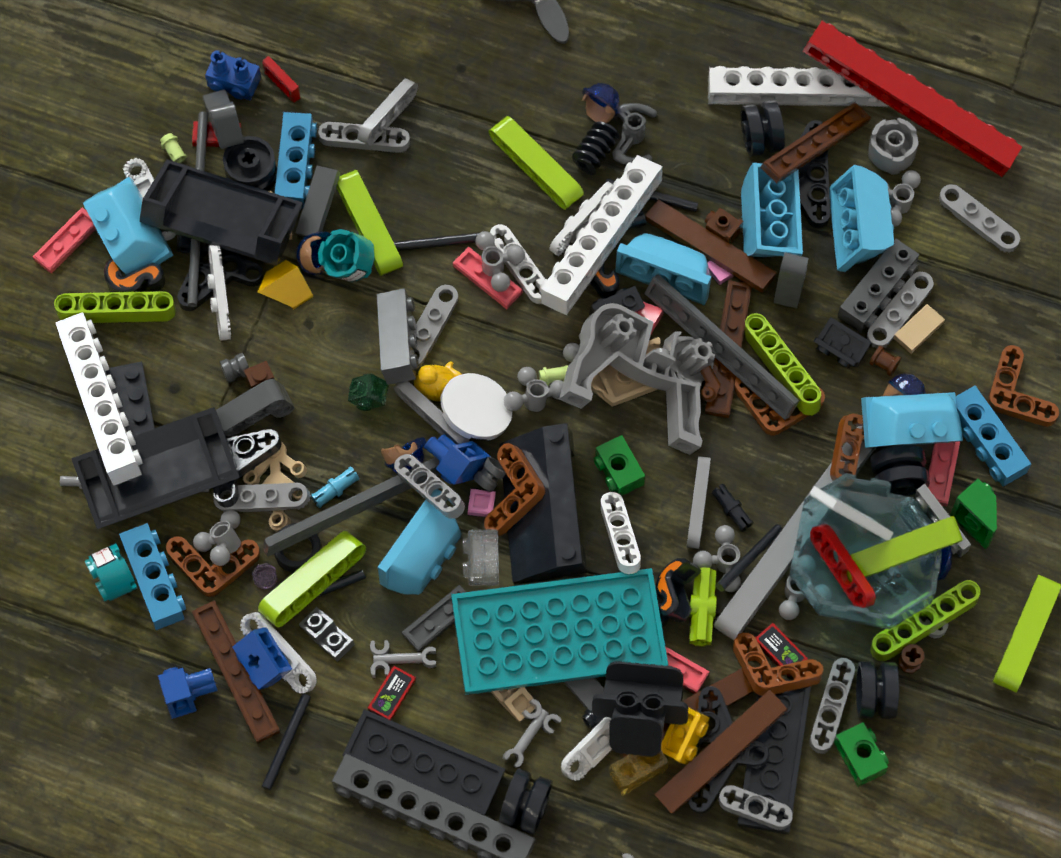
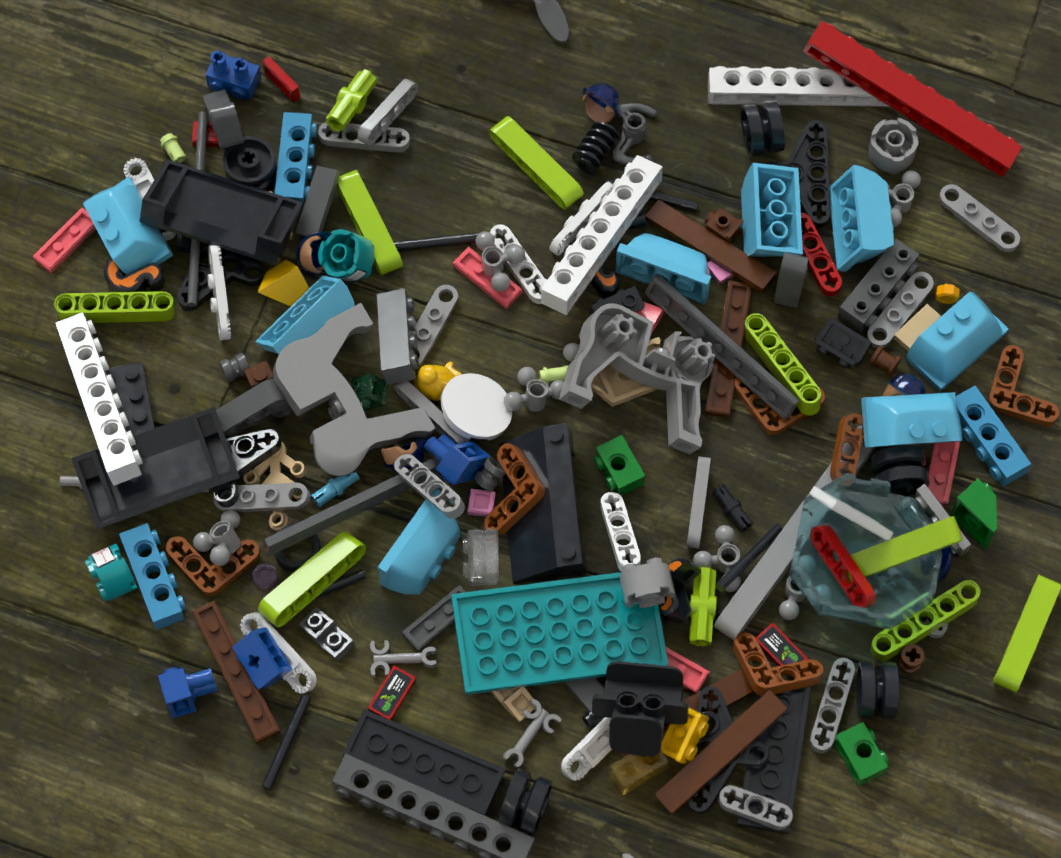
reddish brown arm [700,366,721,402] -> none
reddish brown tile [760,102,871,184] -> none
none -> medium azure windscreen [255,275,355,355]
none -> light grey animal [273,303,436,476]
none -> lime piece [326,69,377,132]
none -> light grey brick [619,558,675,608]
none -> red beam [801,212,842,297]
none -> medium azure windscreen [905,292,1009,392]
none -> light orange tile [935,284,960,304]

